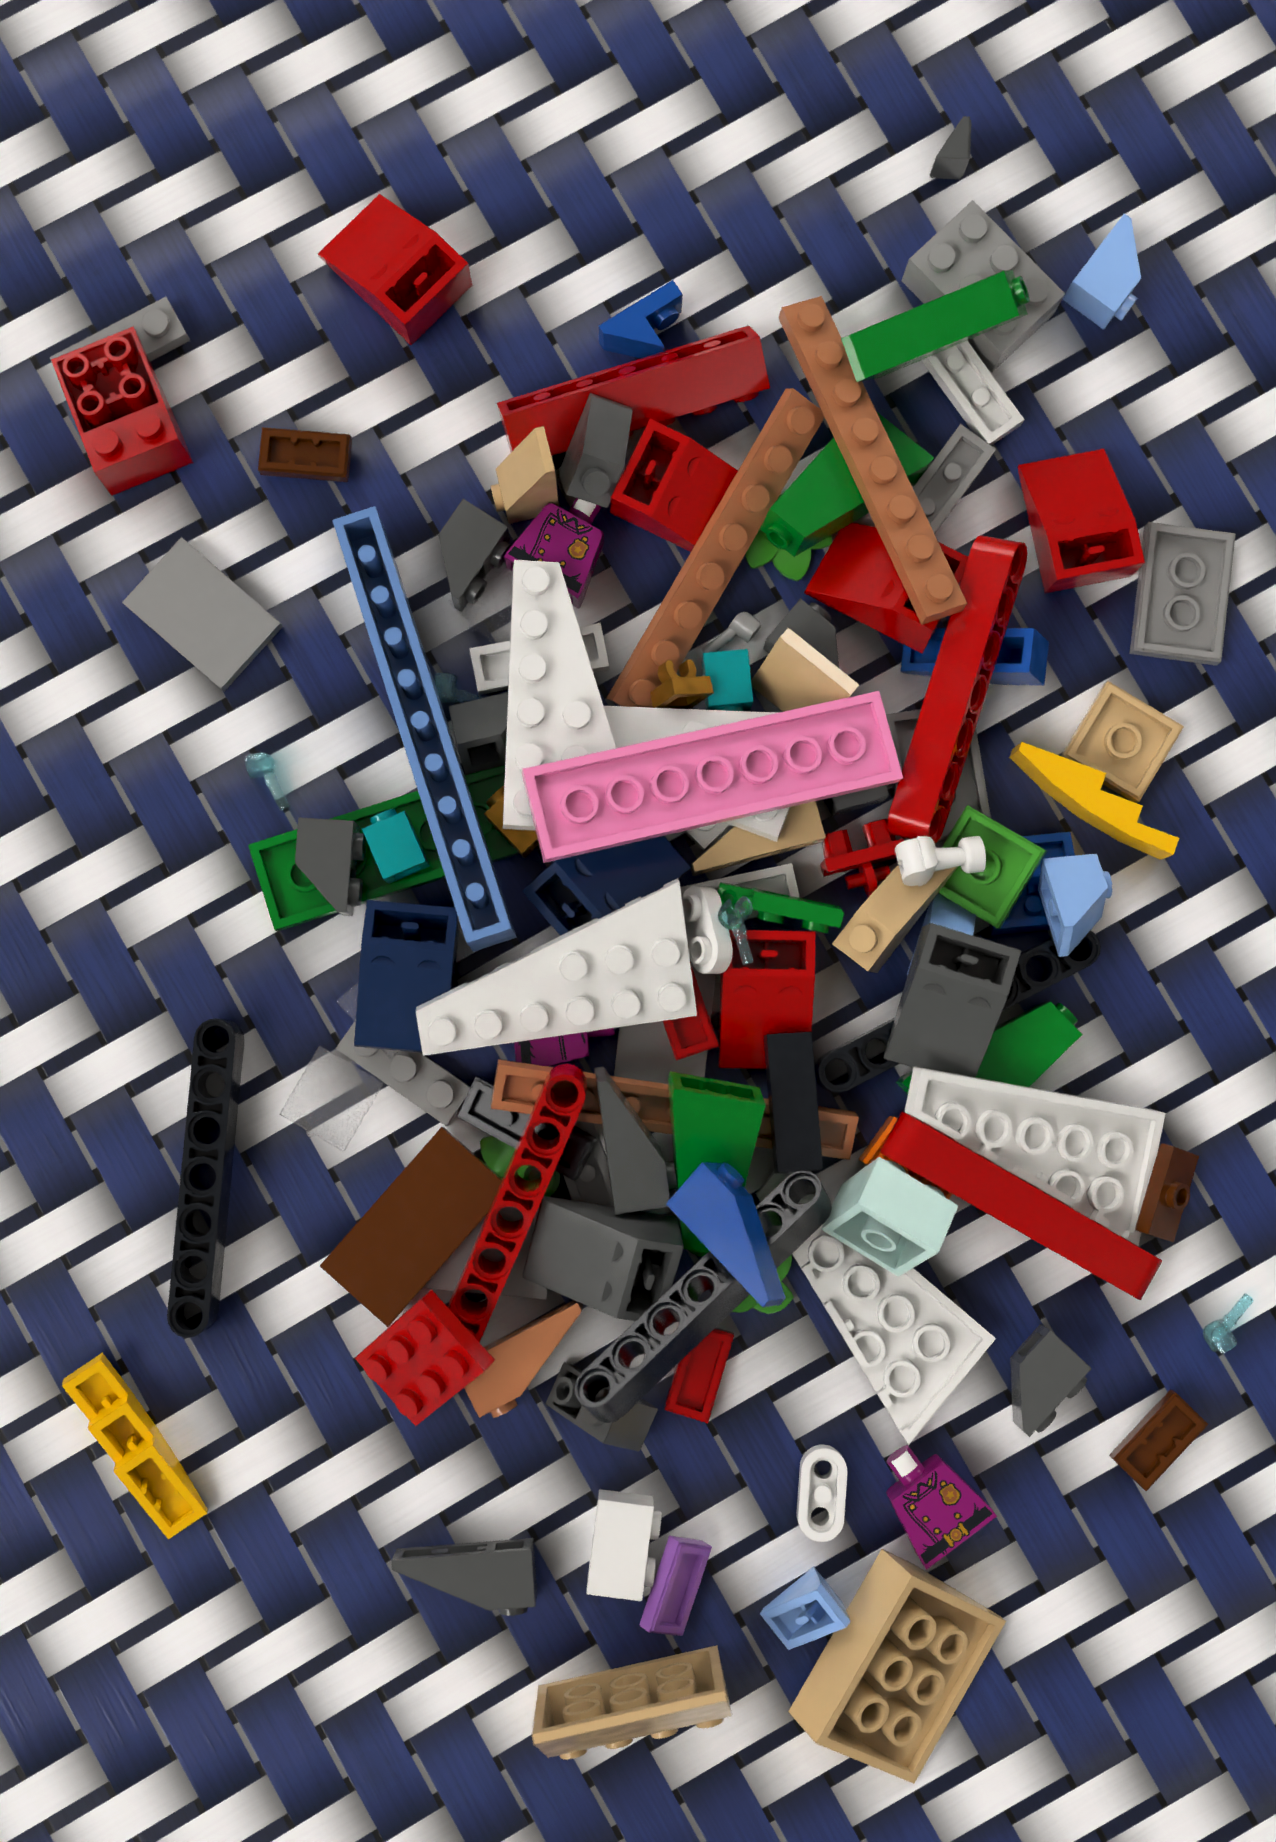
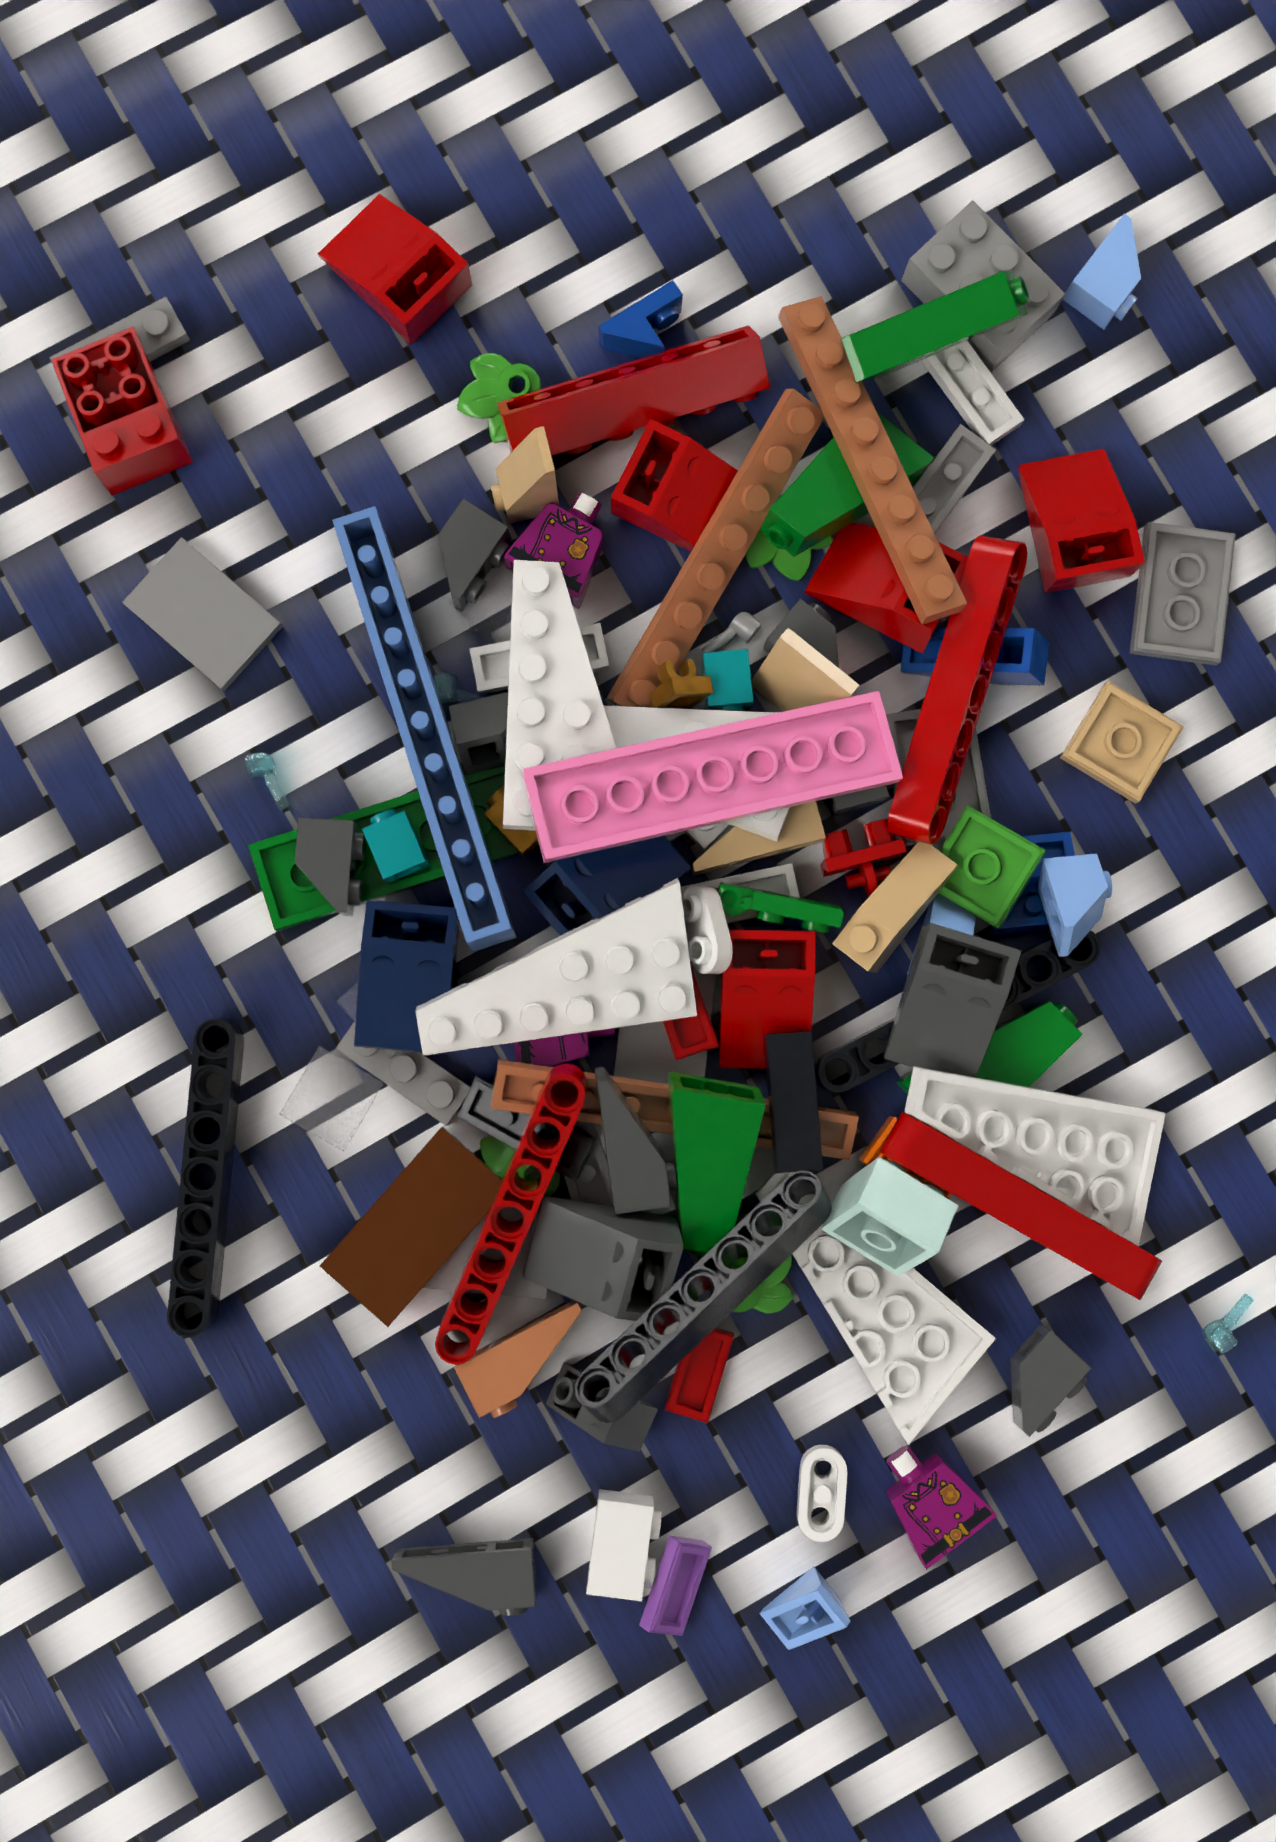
yellow slope [62,1352,208,1540] -> none
reddish brown plate [258,427,352,482] -> none
red plate [355,1289,495,1426] -> none
tan slope [532,1645,732,1760] -> none
dark grey slope [558,393,633,508] -> none
blue slope [666,1162,786,1307] -> none
clear light blue hand [718,896,754,964] -> none
tan slope [788,1549,1006,1784] -> none
white leg [895,836,986,887] -> none
dark grey slope [930,116,972,180] -> none
yellow slope [1009,742,1179,860] -> none
reddish brown plate [1109,1389,1208,1491] -> none
reddish brown plate [1135,1143,1199,1243] -> none
none -> bright green plate [457,353,542,443]

